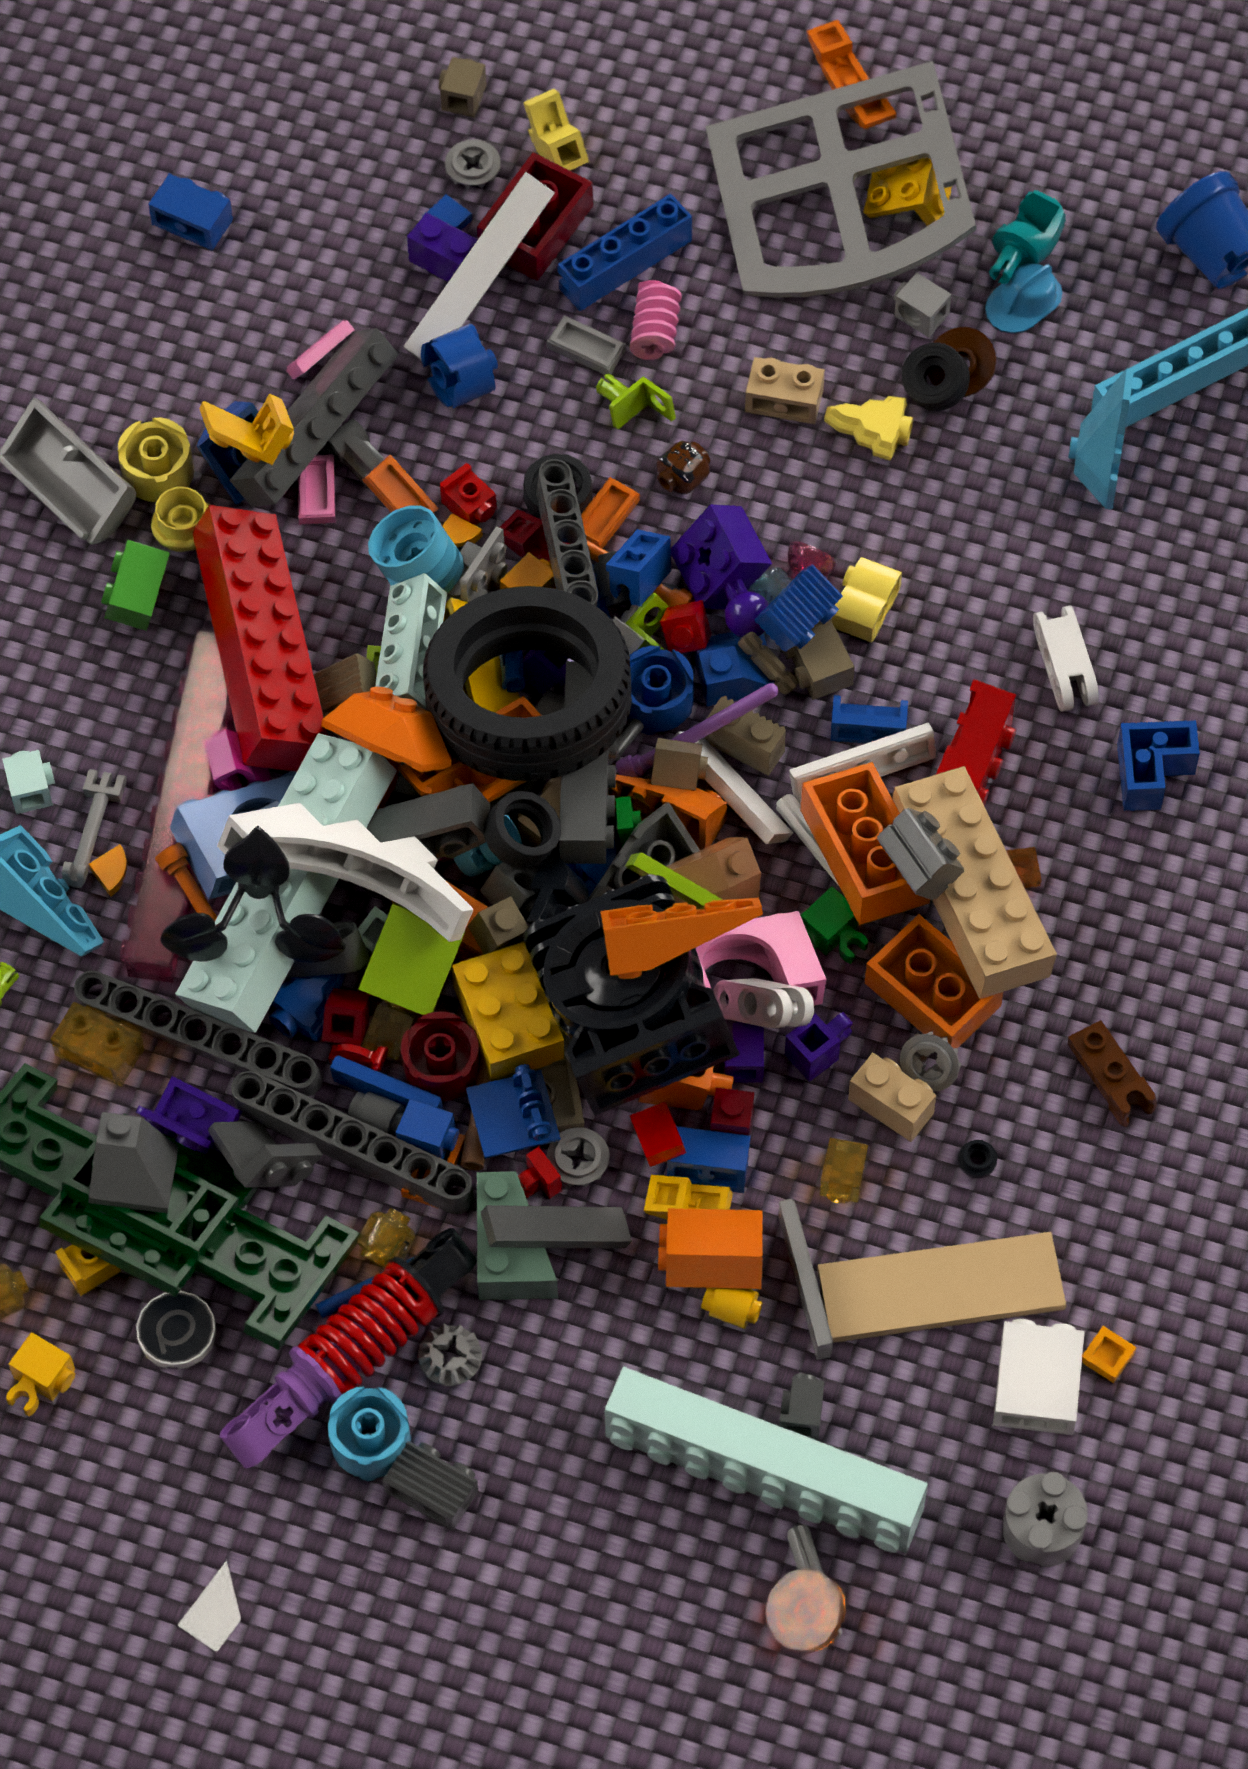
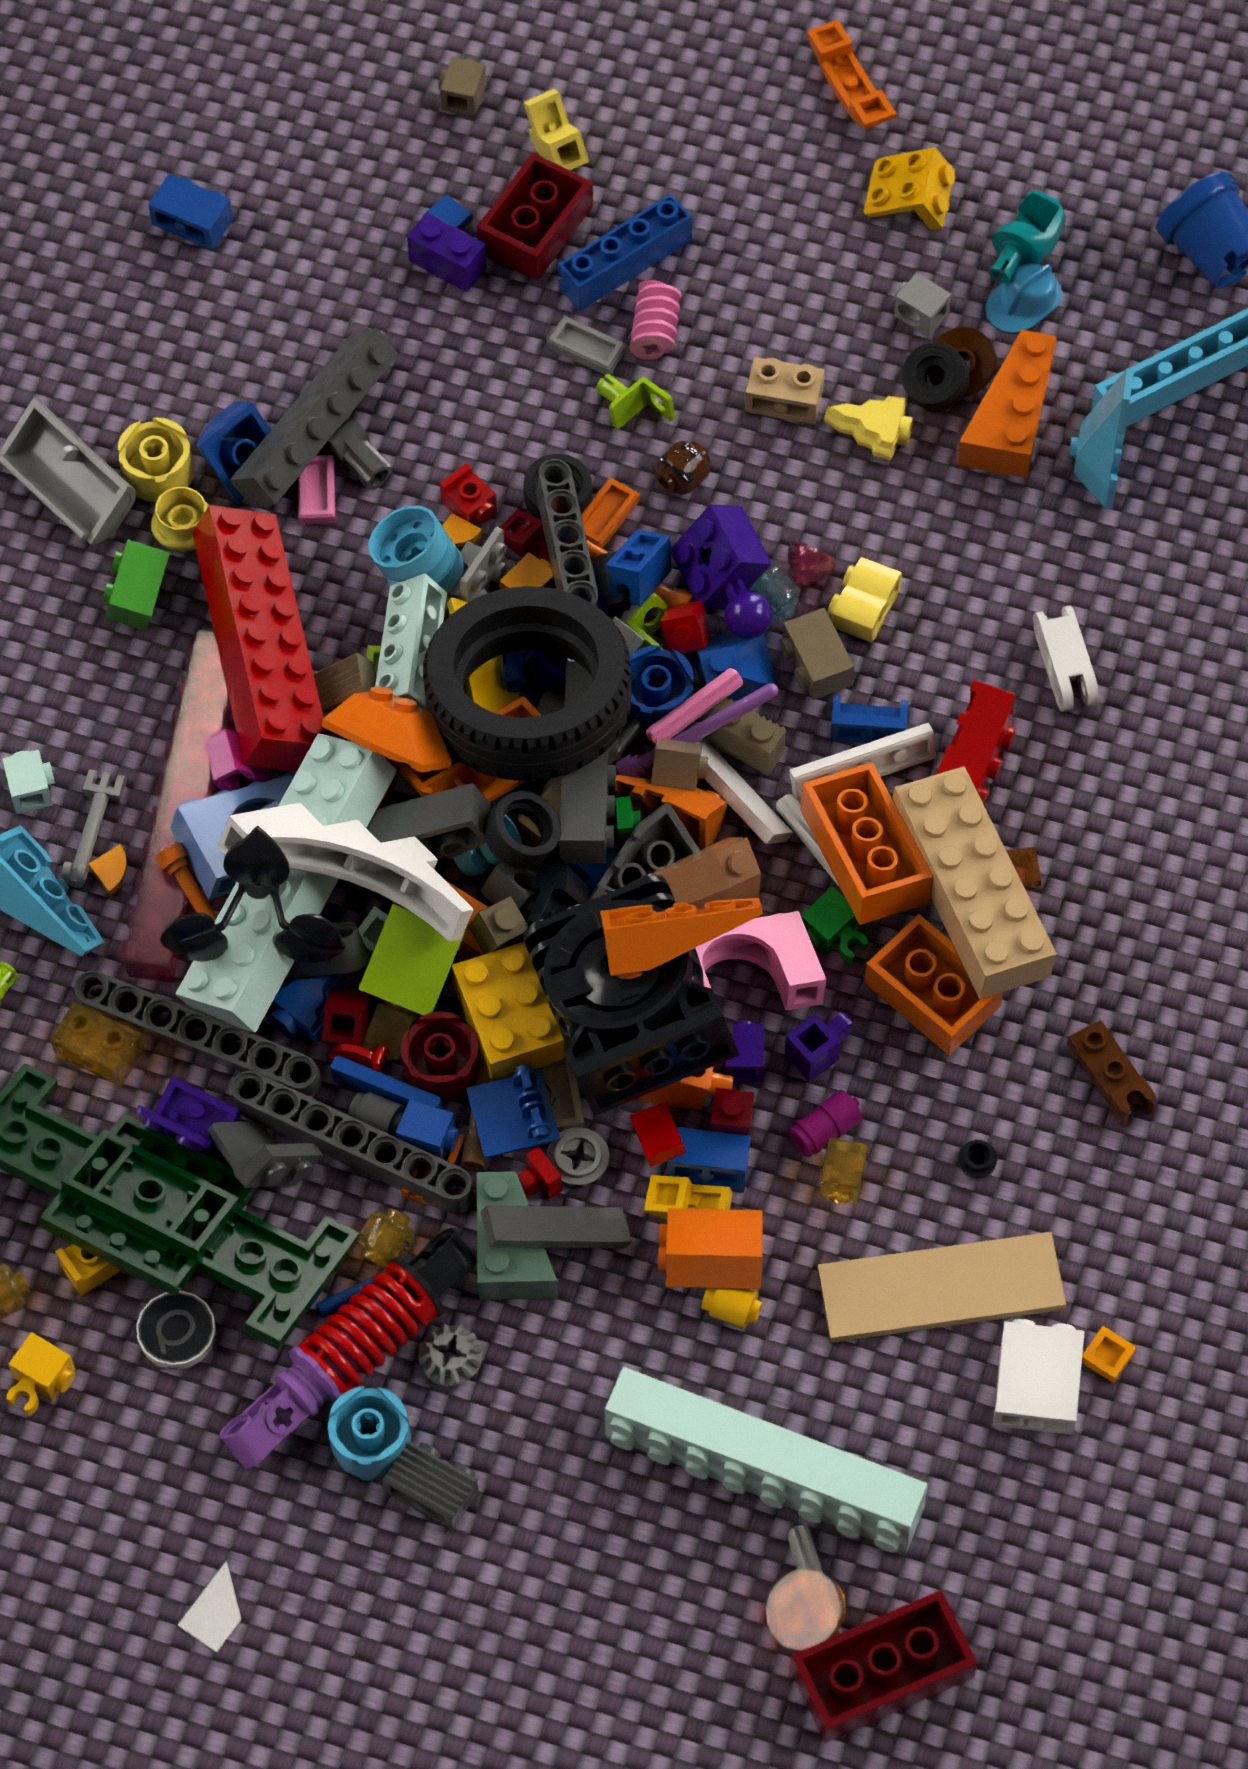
dark grey slope [88,1112,179,1213] -> none
yellow bracket [199,394,294,465] -> none
bright pink tile [286,320,355,380] -> none
orange tile [362,454,439,513] -> none
white tile [403,172,555,366] -> none
blue brick [421,323,498,408] -> none
light grey gear [445,139,501,190] -> none
lime tile [625,852,723,909] -> none
light grey window [705,61,977,298] -> none
white piece [713,978,814,1028] -> none
dark tan axle [738,632,798,694] -> none
blue brick [754,564,843,652] -> none
light grey tile [778,1199,833,1360] -> none
dark grey brick [779,1373,825,1440] -> none
tan brick [848,1052,936,1142] -> none
dark grey brick [877,808,964,900] -> none
light grey gear [900,1031,962,1091] -> none
light grey brick [1003,1472,1088,1567] -> none
blue brick [1117,720,1200,811] -> none
none -> bright pink axle [646,668,743,746]
none -> magenta piece [788,1089,863,1157]
none -> dark red brick [790,1590,978,1743]
none -> orange wedge [957,330,1057,478]

